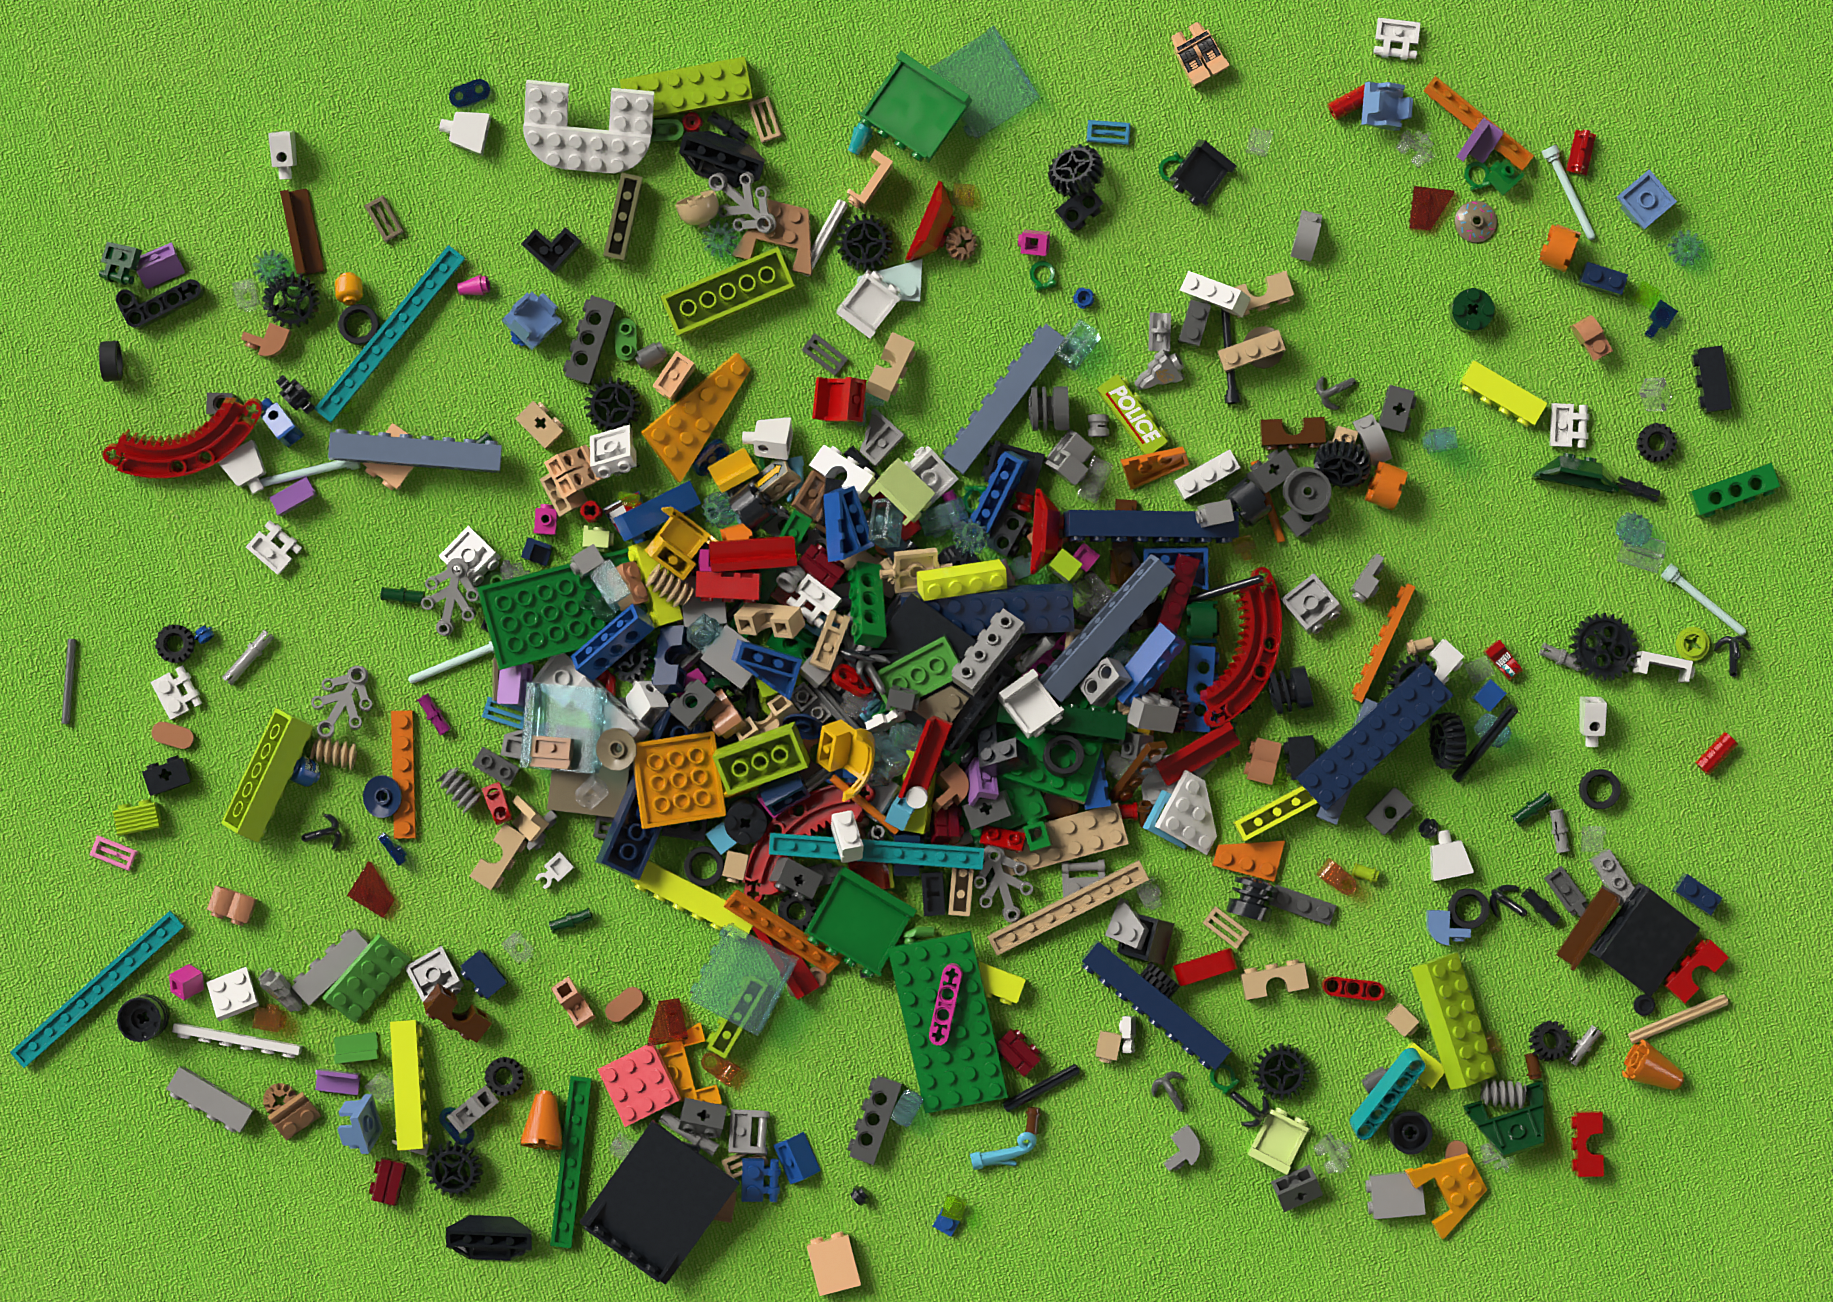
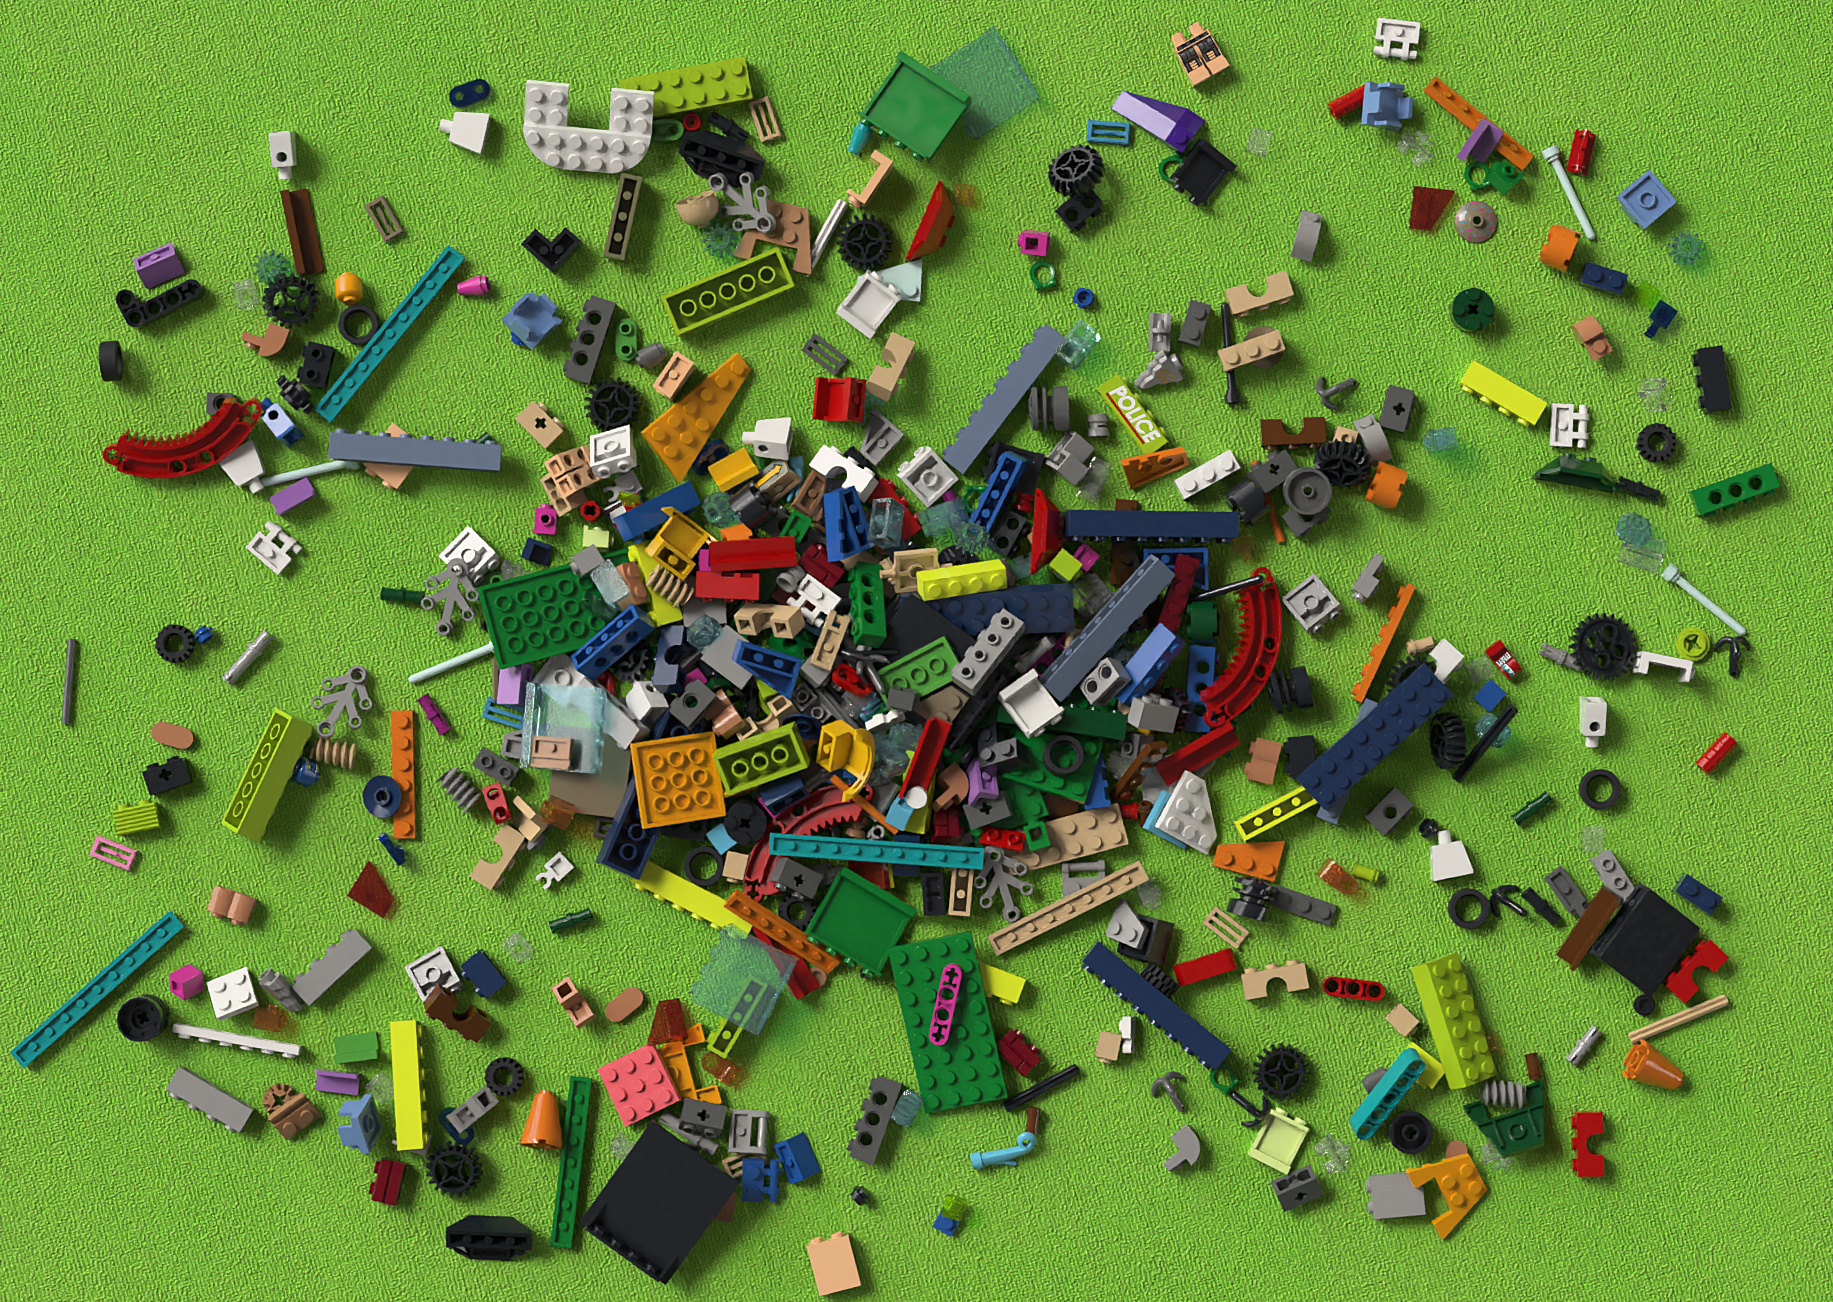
dark green plate [99,242,142,285] -> none
white plate [150,666,202,720] -> none
black piece [301,814,342,850] -> none
bright green plate [323,933,411,1023] -> none
clear brick [575,773,609,810] -> none
dark tan dish [596,728,637,770] -> none
white brick [831,810,863,863] -> none
yellowish green panel [868,458,935,526] -> none
bright green arm [903,927,934,944] -> none
medium nougat gear [946,227,978,261] -> none
white arch [1180,271,1251,317] -> none
light grey brick [1195,499,1234,528] -> none
medium blue brick [1426,910,1471,945] -> none
black tyre [1529,1020,1571,1062] -> none
light grey pin [1549,809,1570,853] -> none
none -> black brick [297,341,336,390]
none -> clear orange brick [540,795,575,831]
none -> white plate [603,470,643,503]
none -> wedge [1111,91,1205,155]

